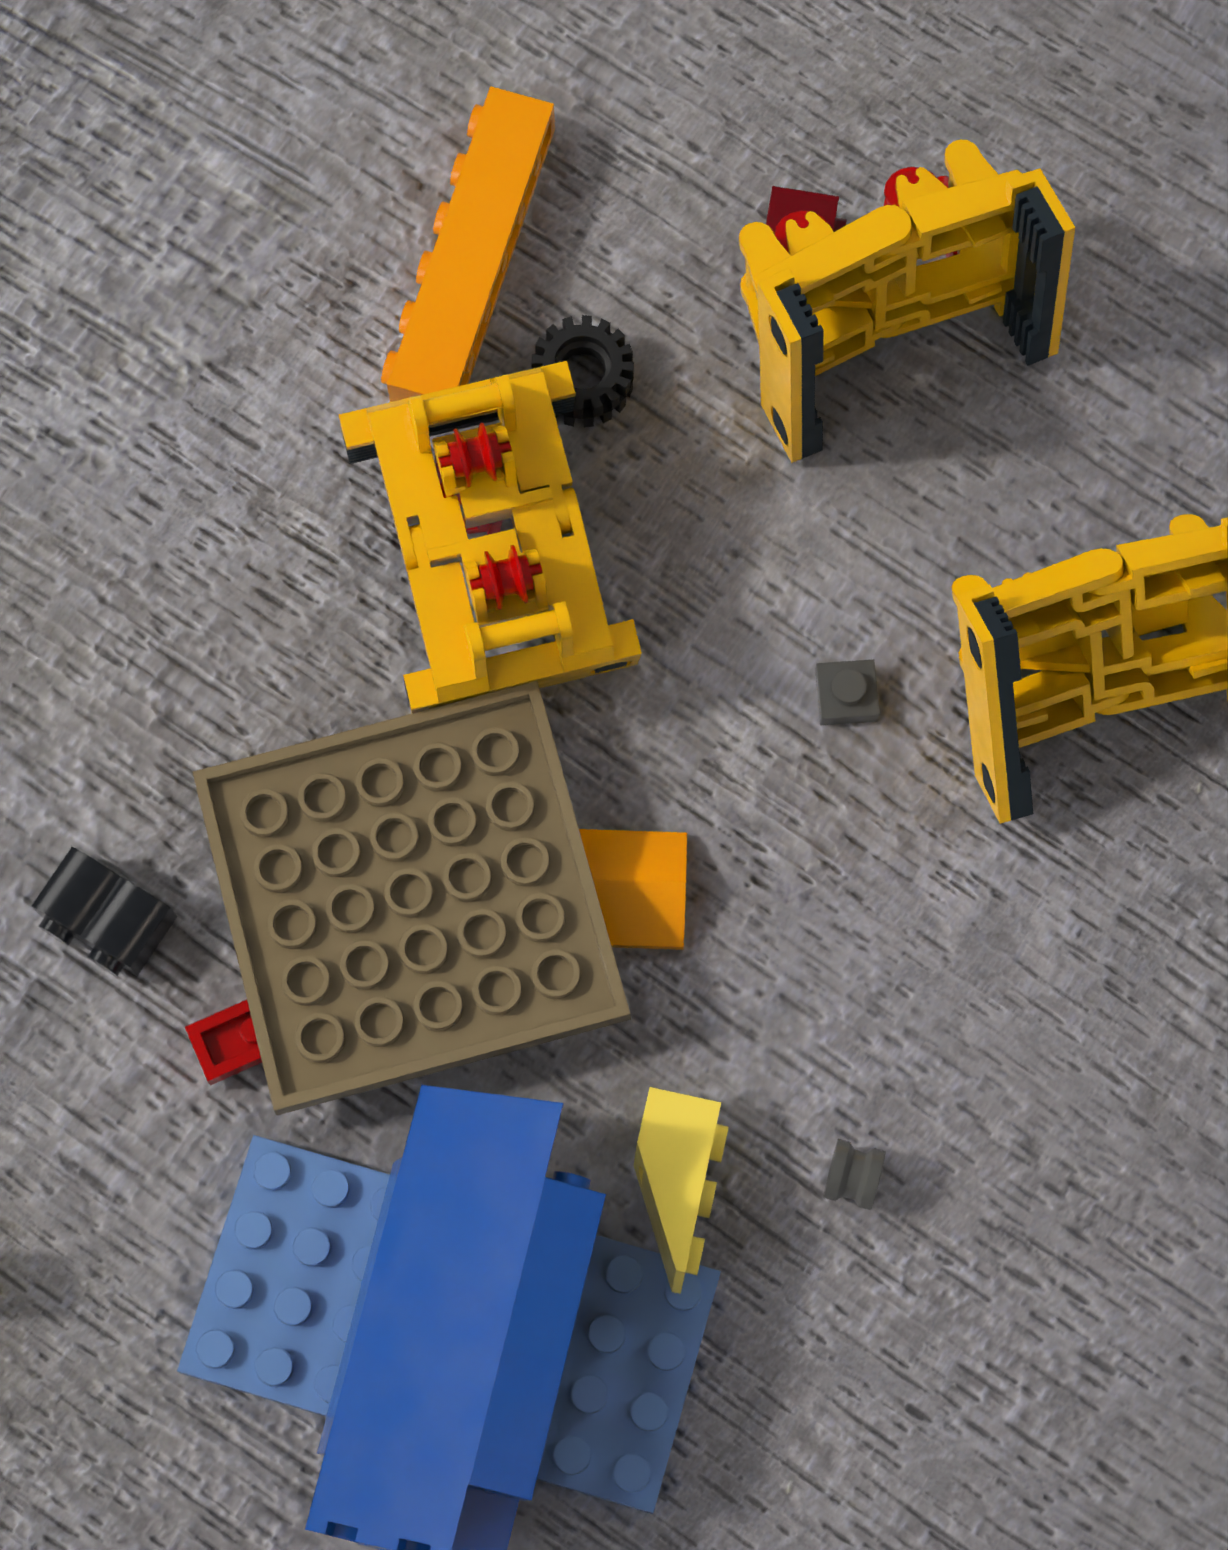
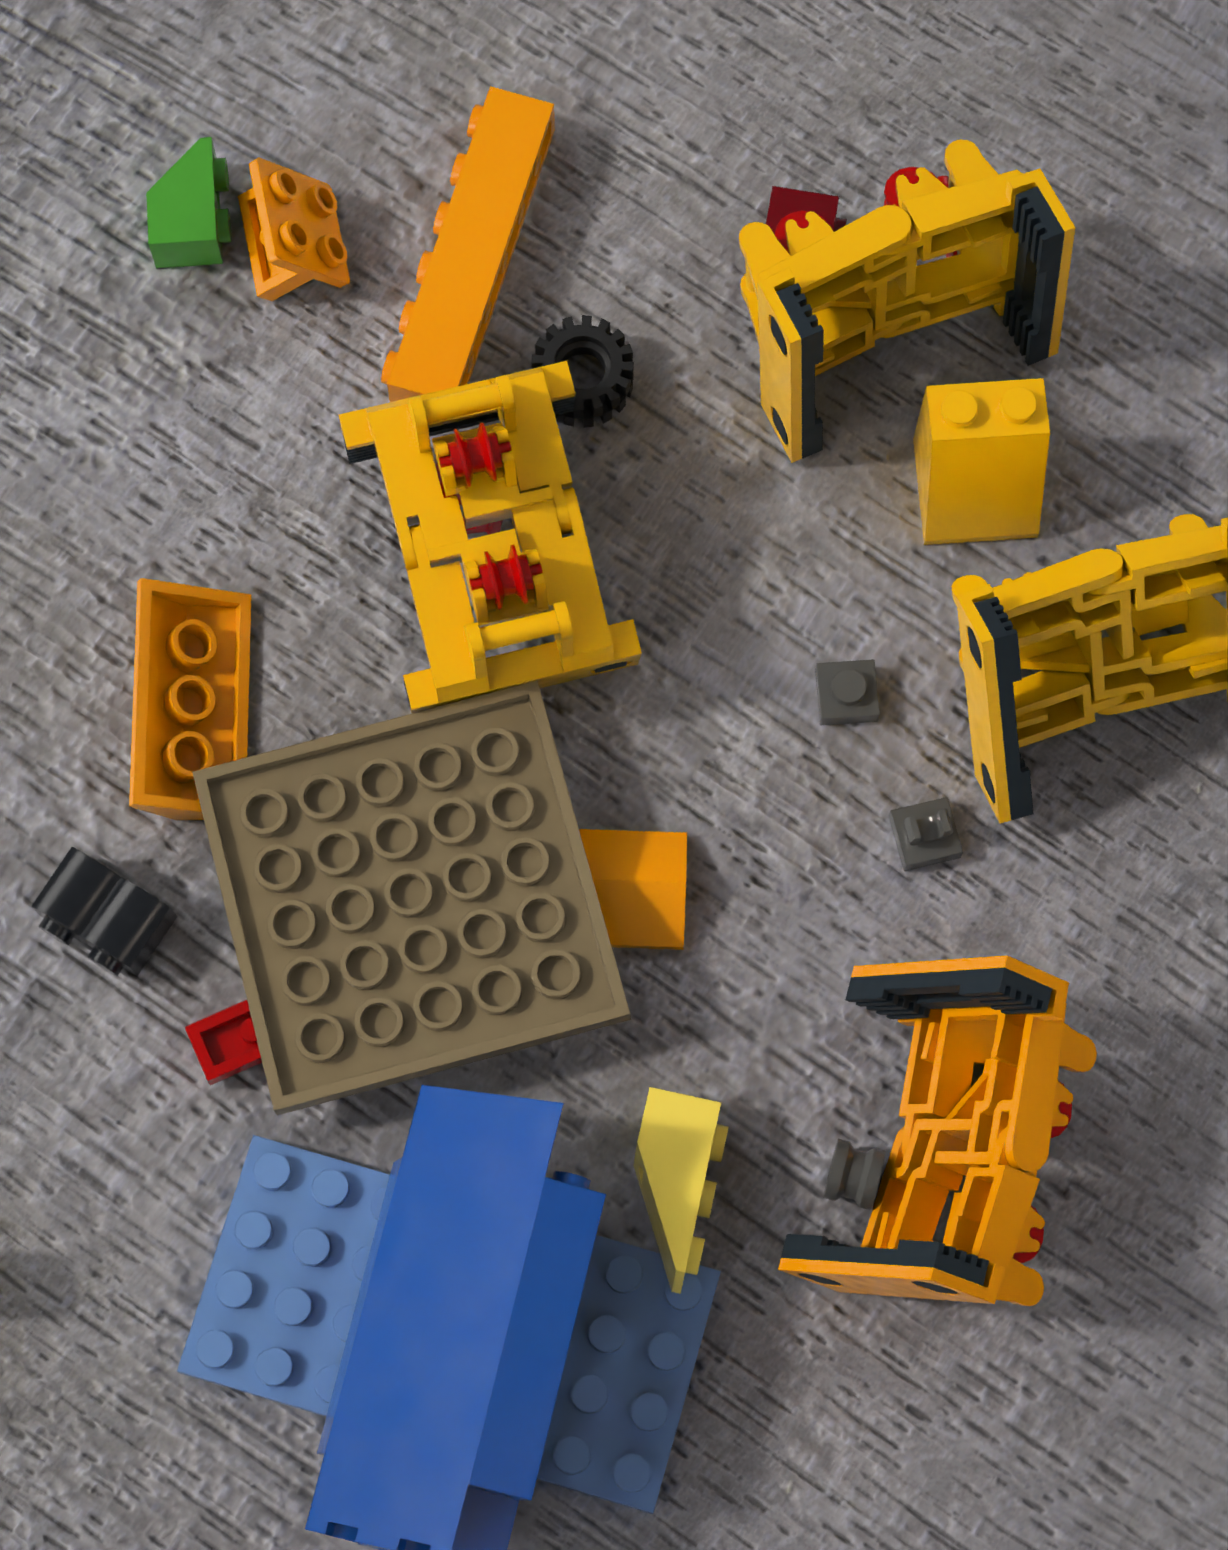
none -> light orange slope [129,578,252,820]
none -> bright green slope [146,137,232,269]
none -> light orange bracket [238,157,350,301]
none -> light orange container [778,955,1097,1306]
none -> dark grey tile [889,797,963,871]
none -> yellow slope [913,378,1050,545]

